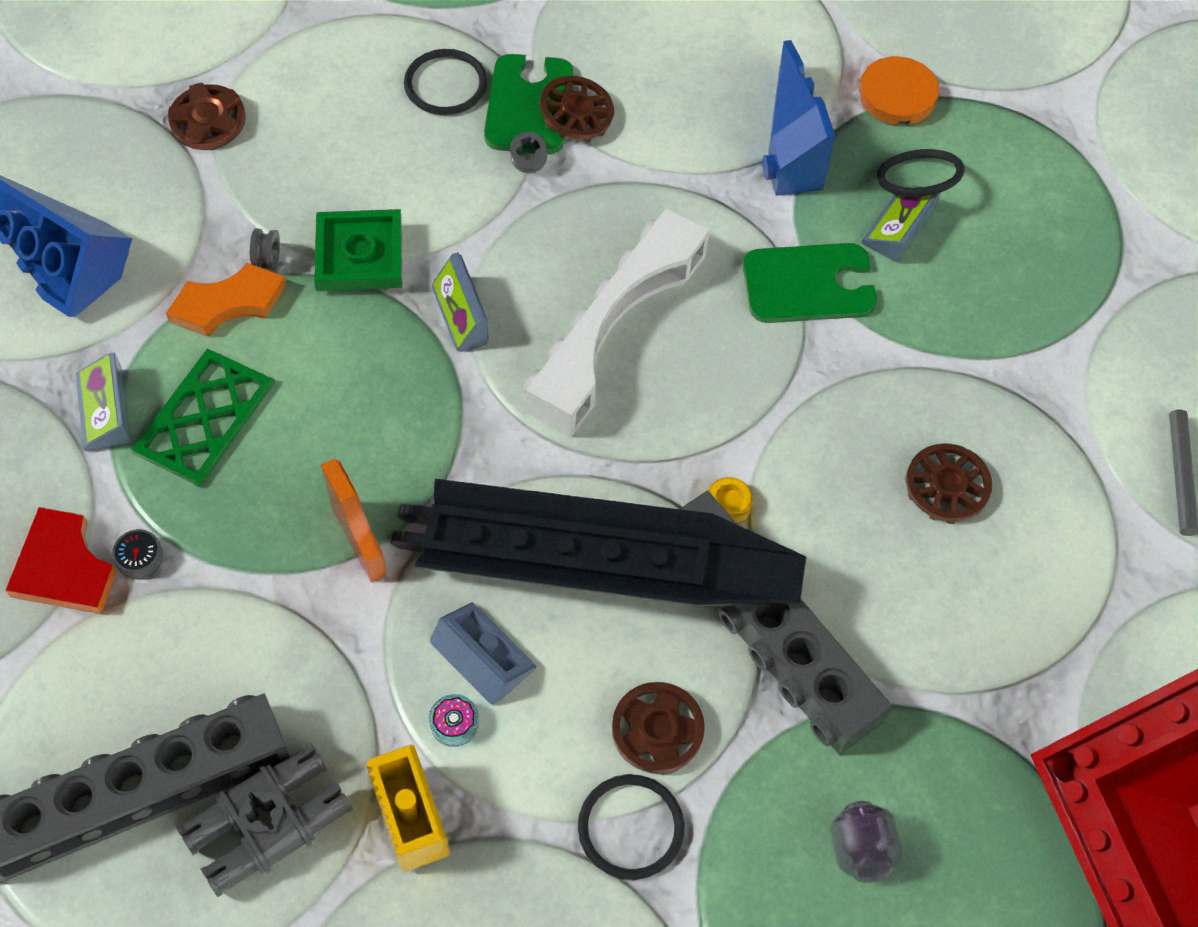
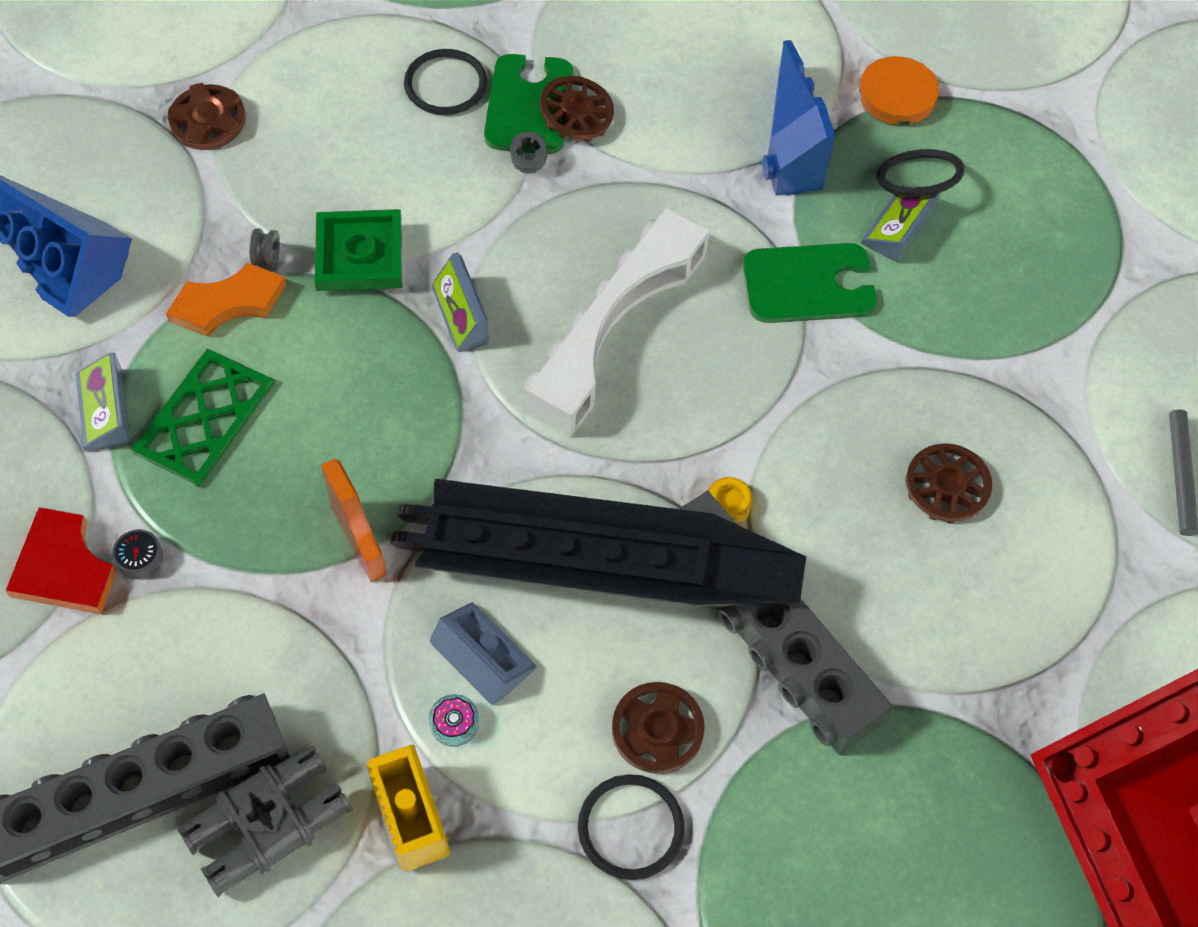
head [830,801,903,883] -> none

